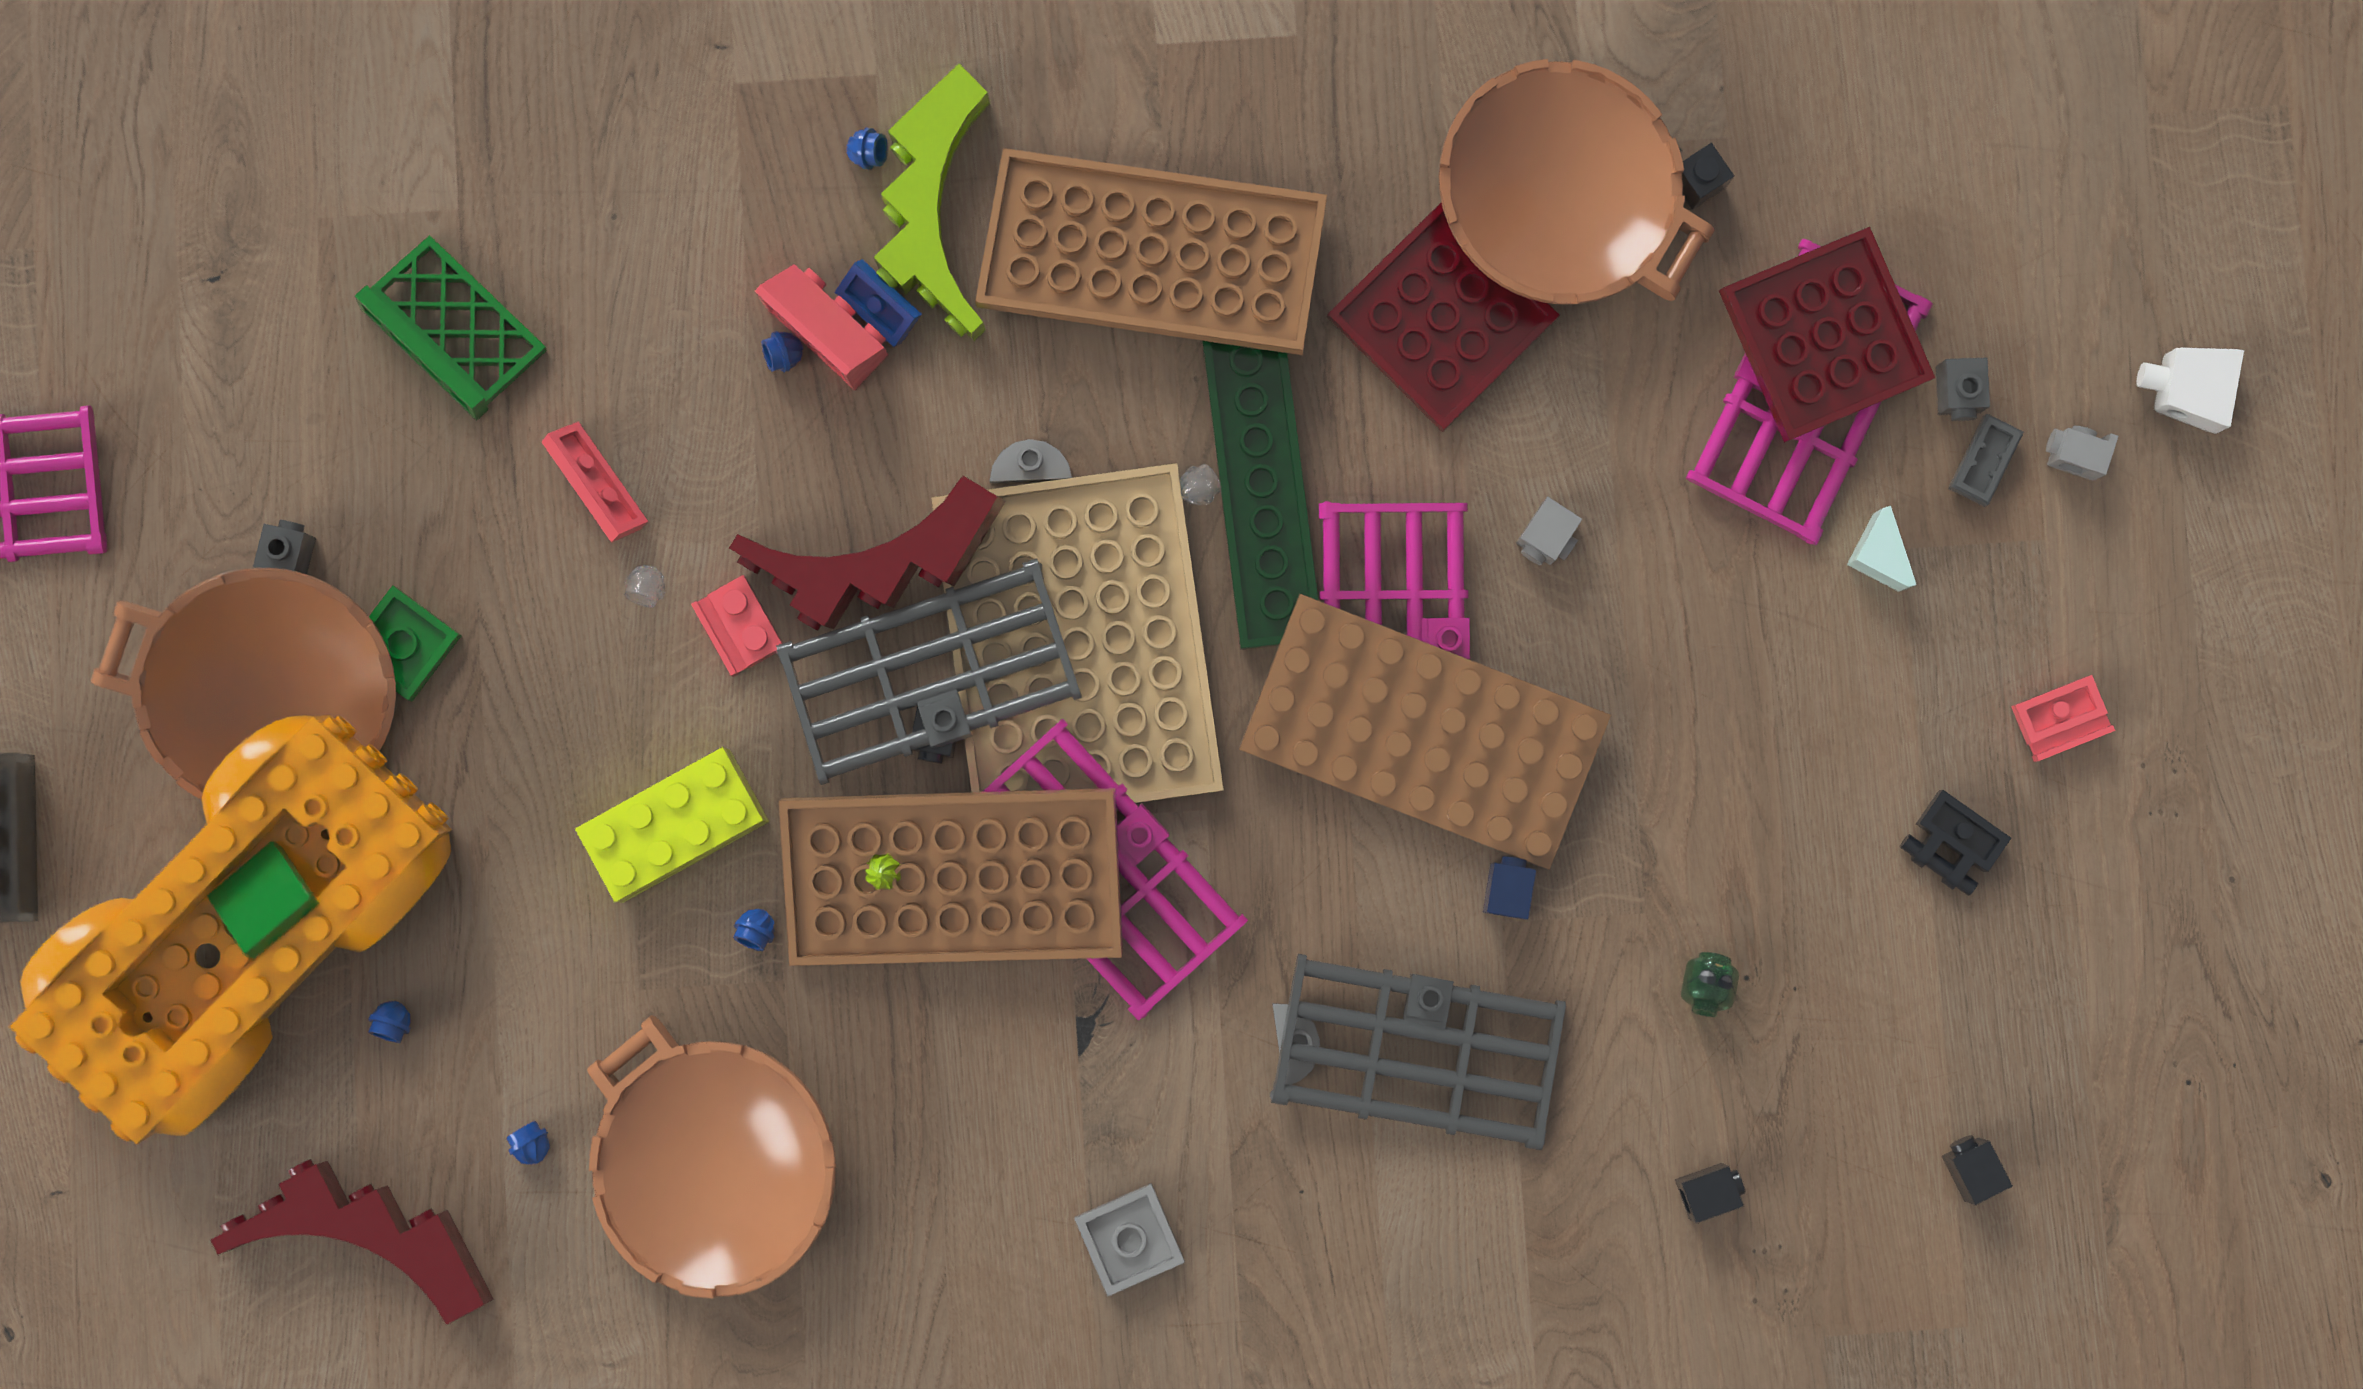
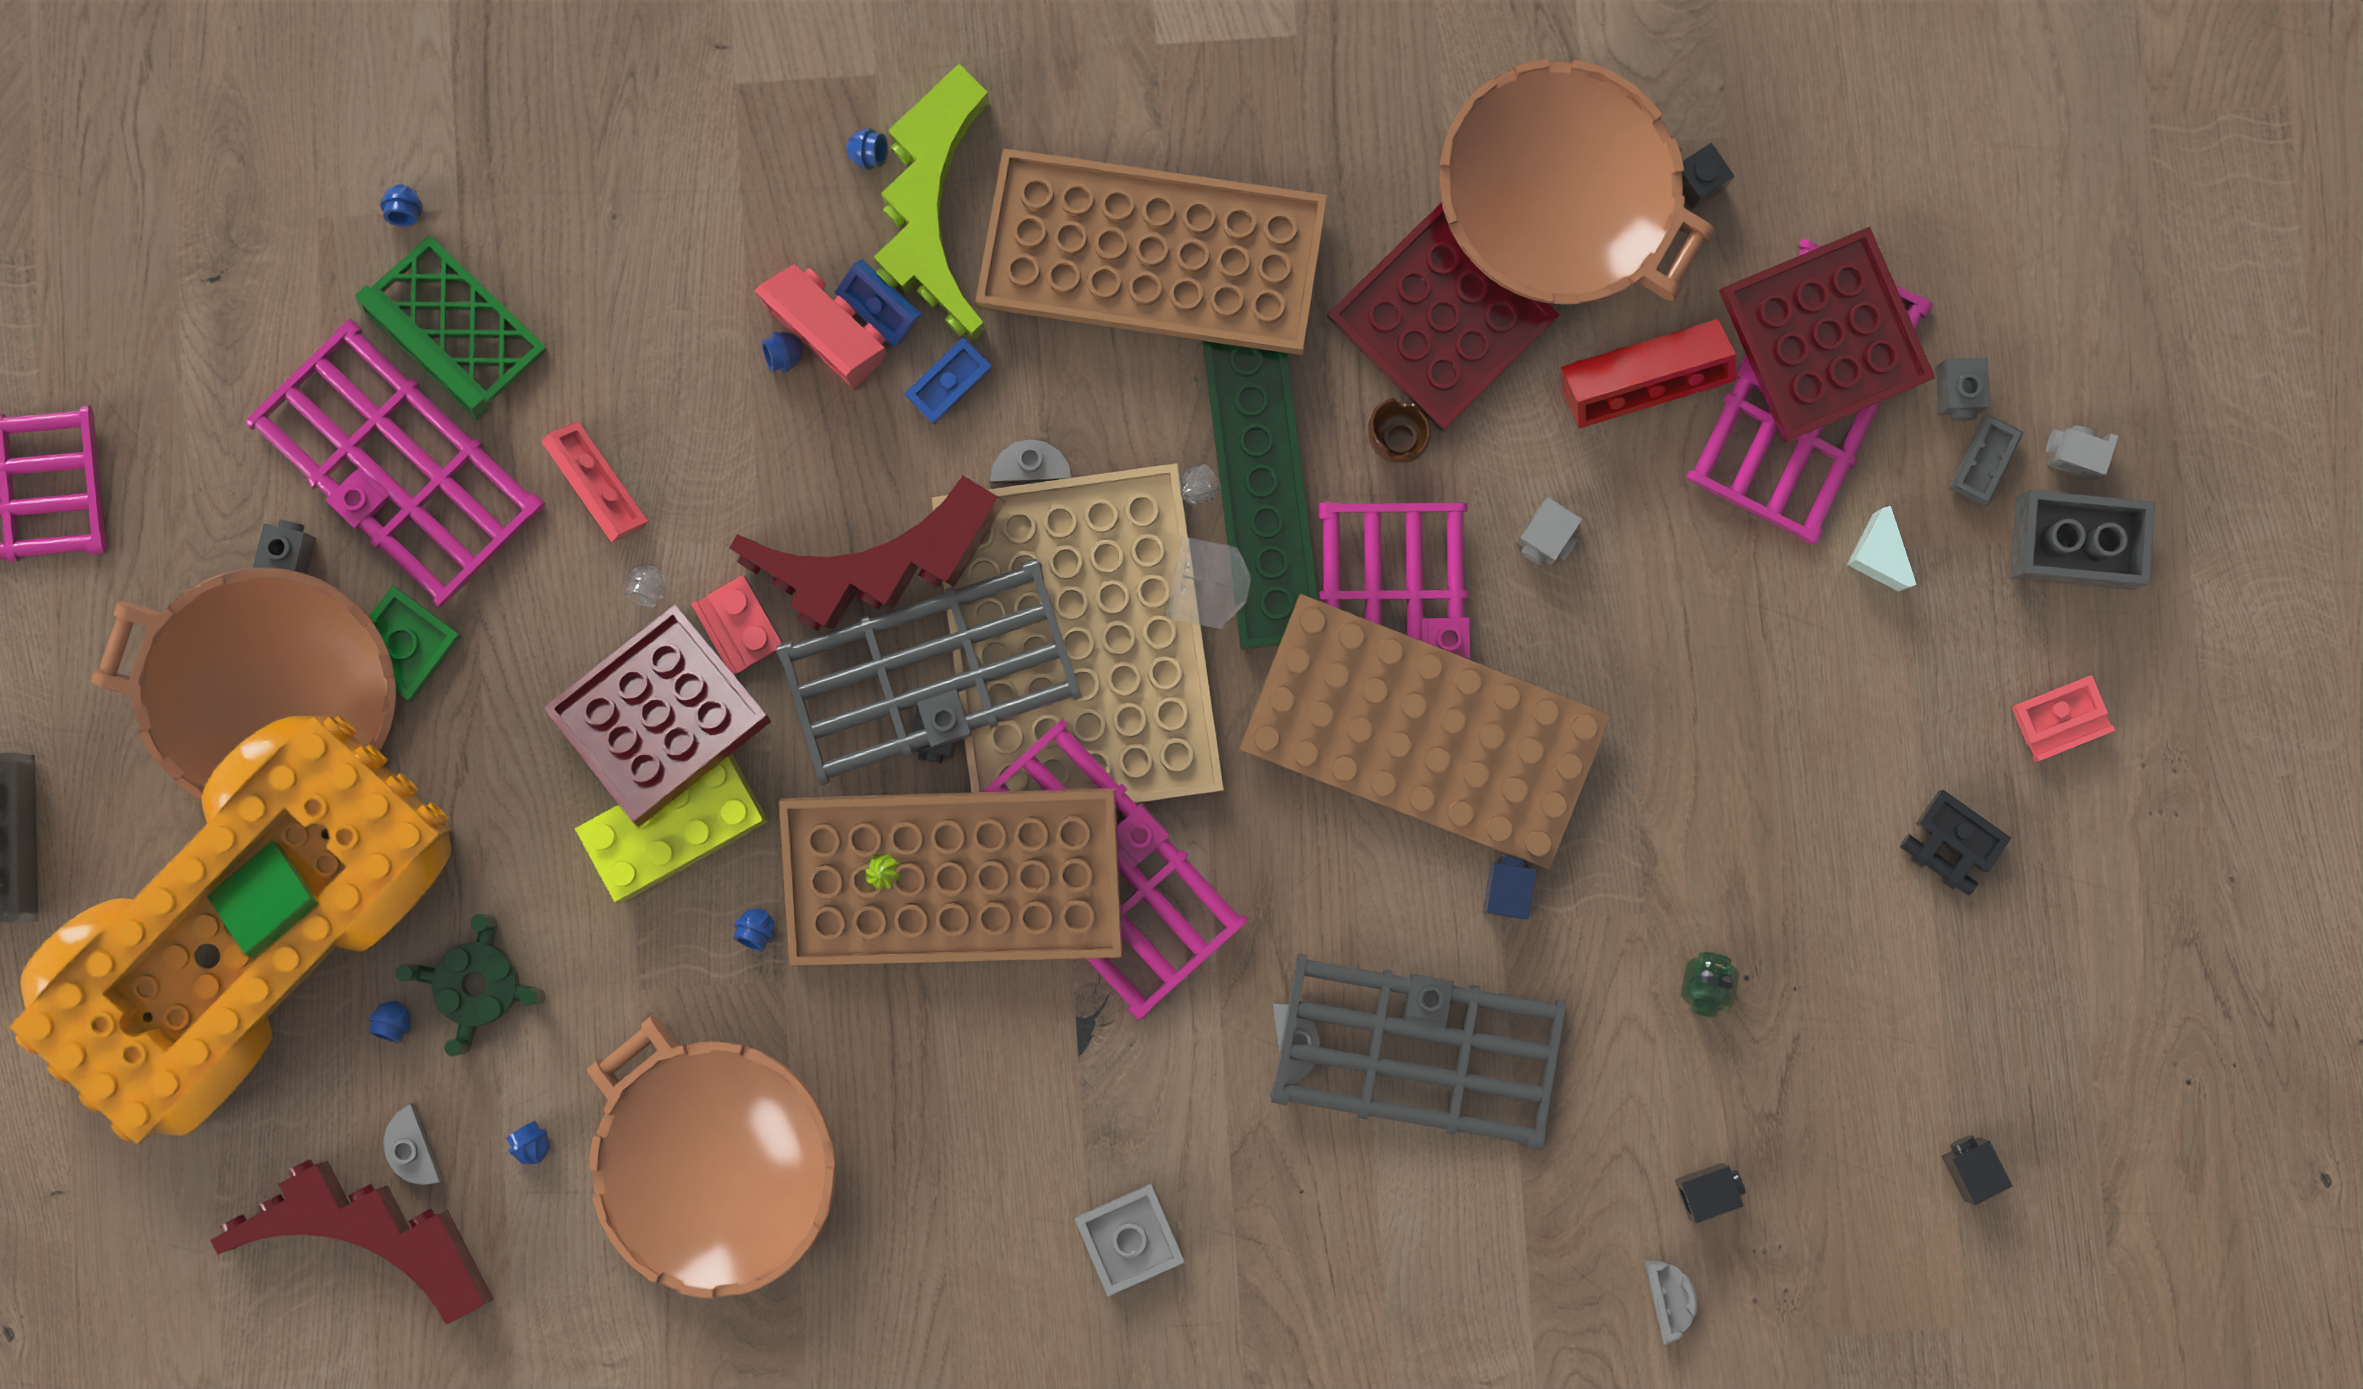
white torso [2136,348,2244,433] -> none
none -> dark pink door [245,319,545,609]
none -> blue plate [380,184,423,227]
none -> light grey plate [383,1103,443,1185]
none -> dark green plate [395,914,545,1056]
none -> plate [543,604,772,828]
none -> blue plate [904,337,993,425]
none -> clear slope [1166,536,1251,629]
none -> reddish brown hair [1368,398,1431,463]
none -> red brick [1561,319,1736,429]
none -> light grey plate [1644,1260,1697,1345]
none -> dark grey brick [2010,490,2155,590]

